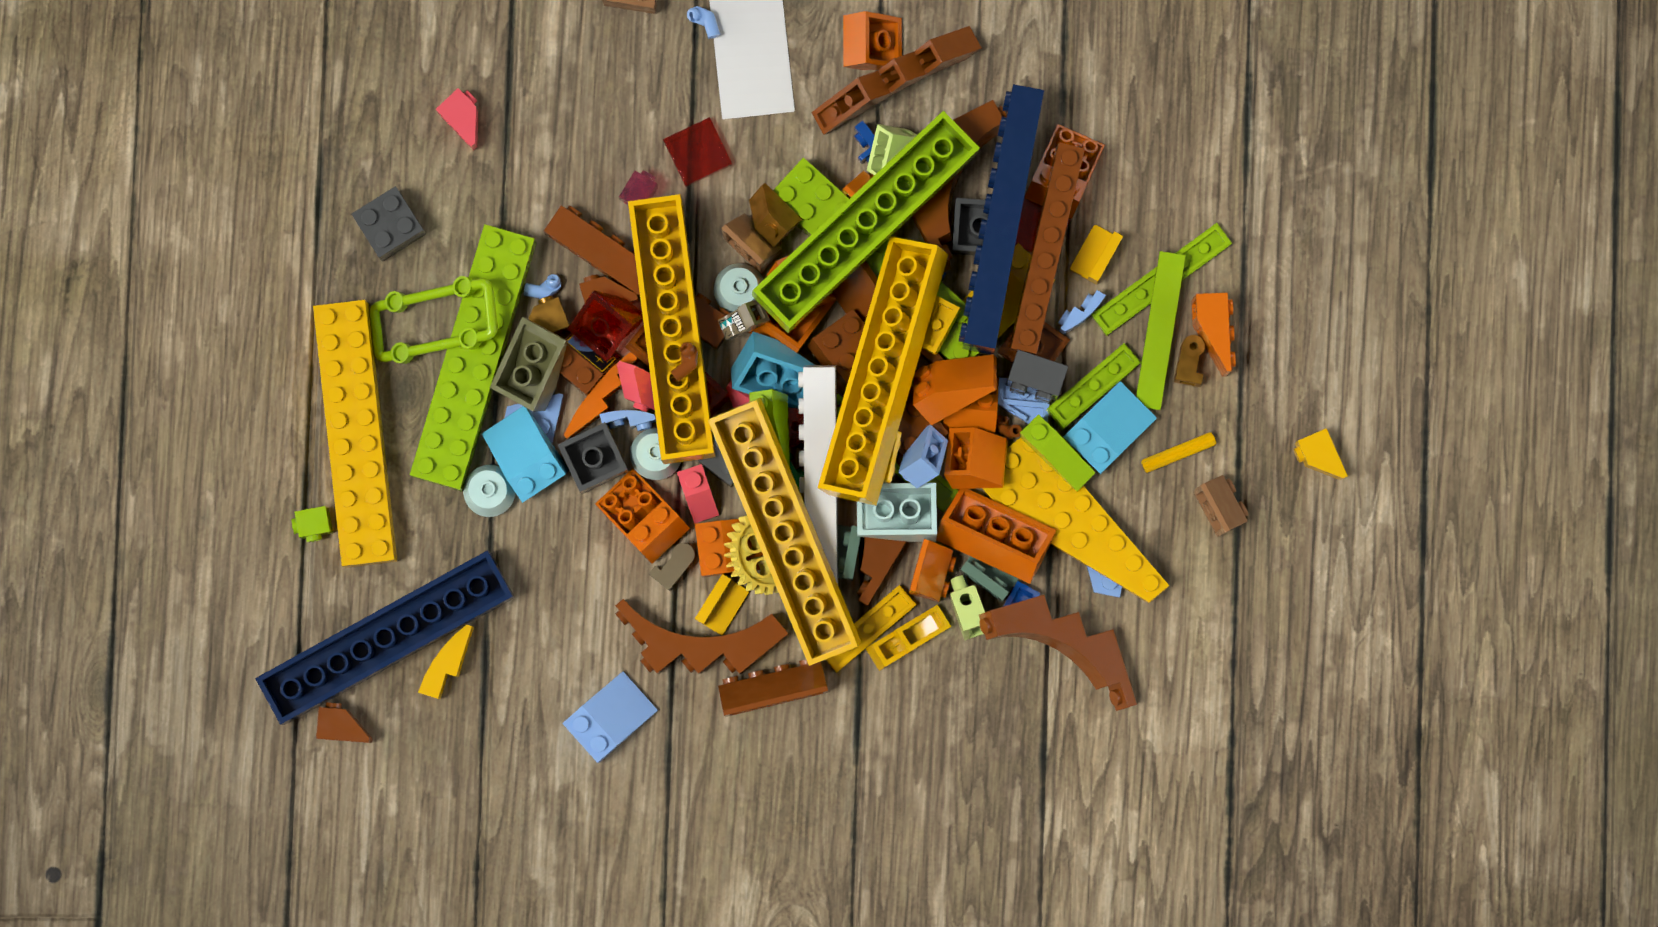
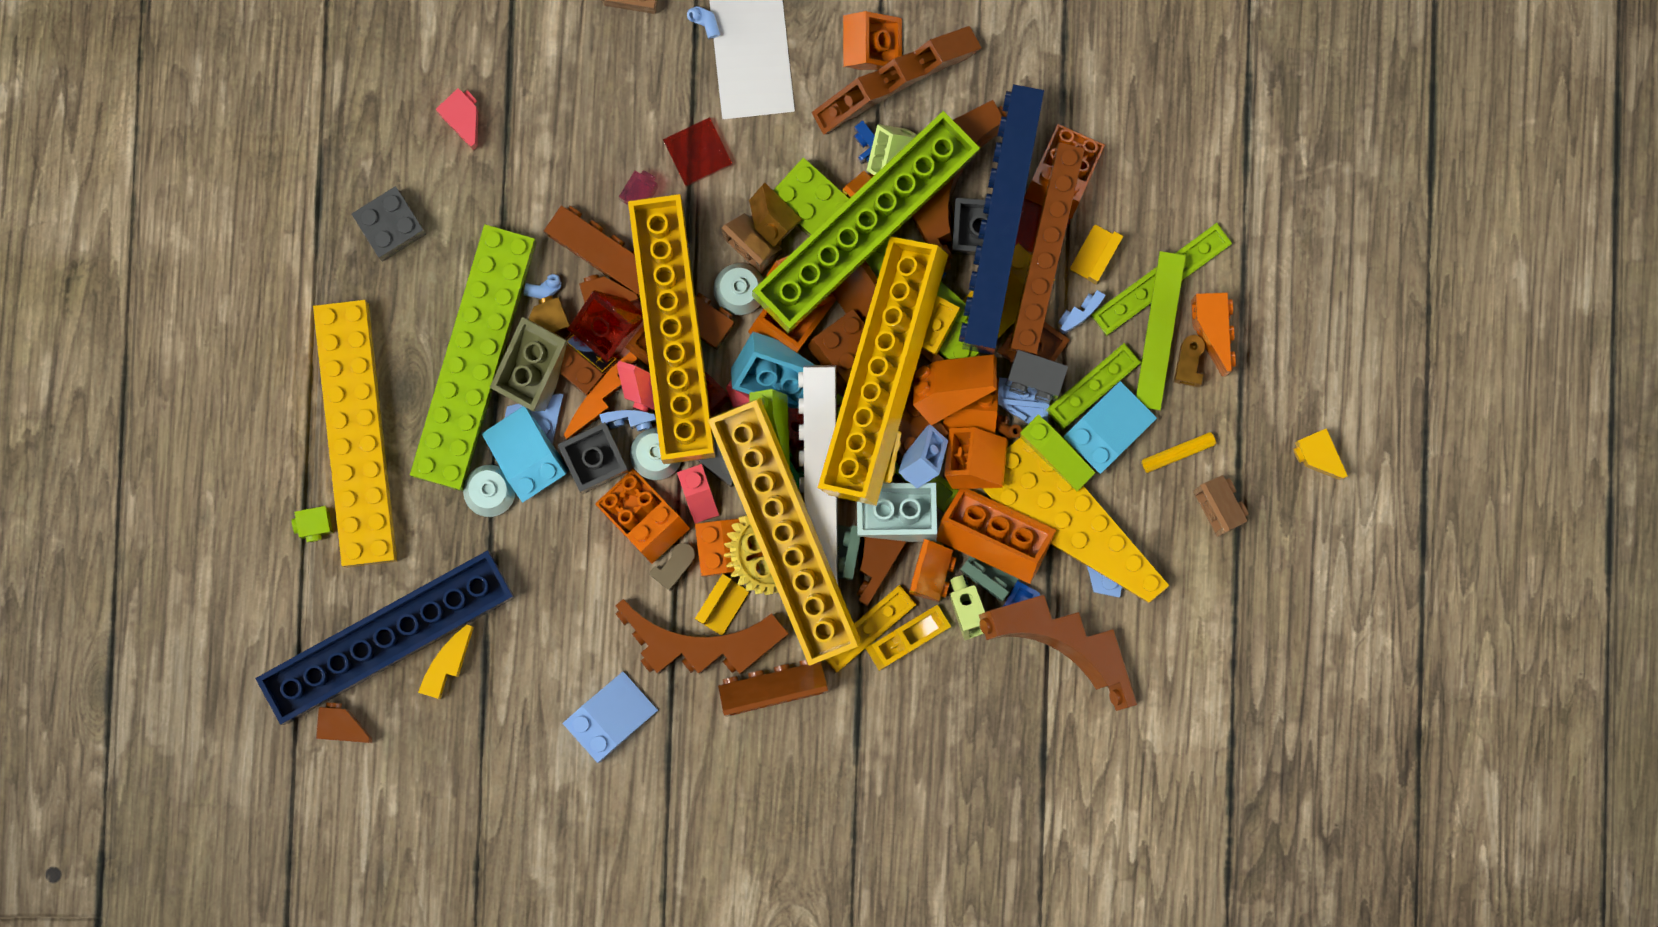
lime bar [370,276,498,364] -> none
dark orange arm [670,342,698,382] -> none
dark tan leg [718,300,770,340] -> none

